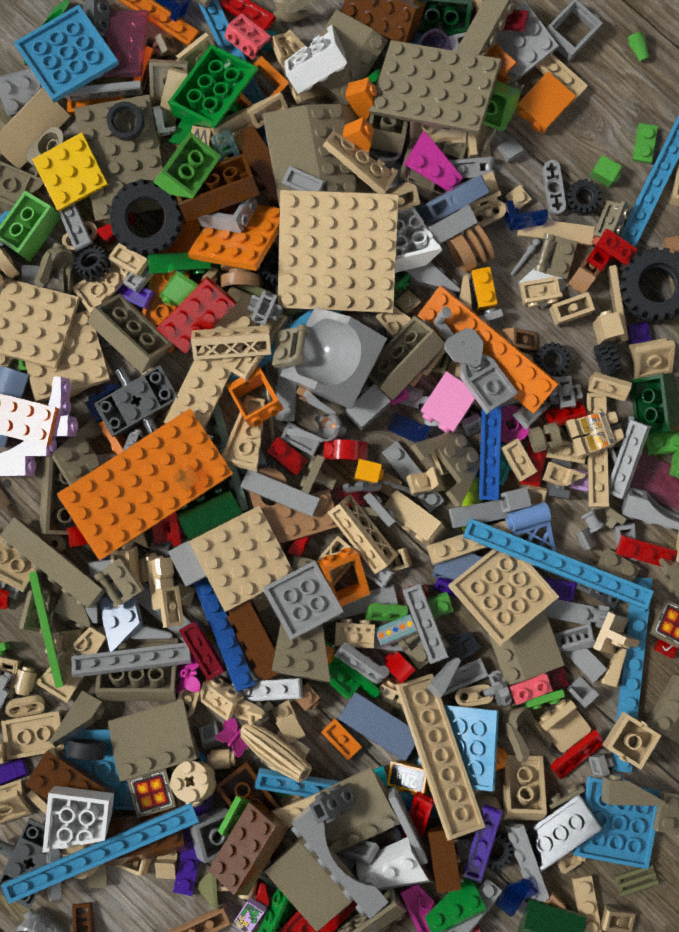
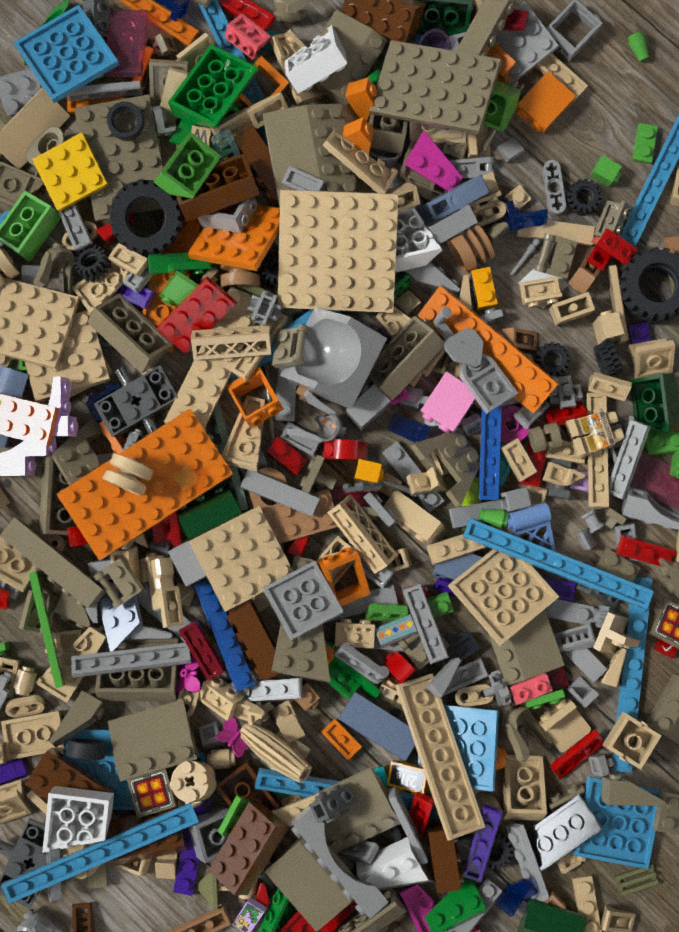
none -> tan wheel [102,453,154,497]
none -> bright green cone [478,508,509,528]
none -> dark tan slope [485,222,508,246]

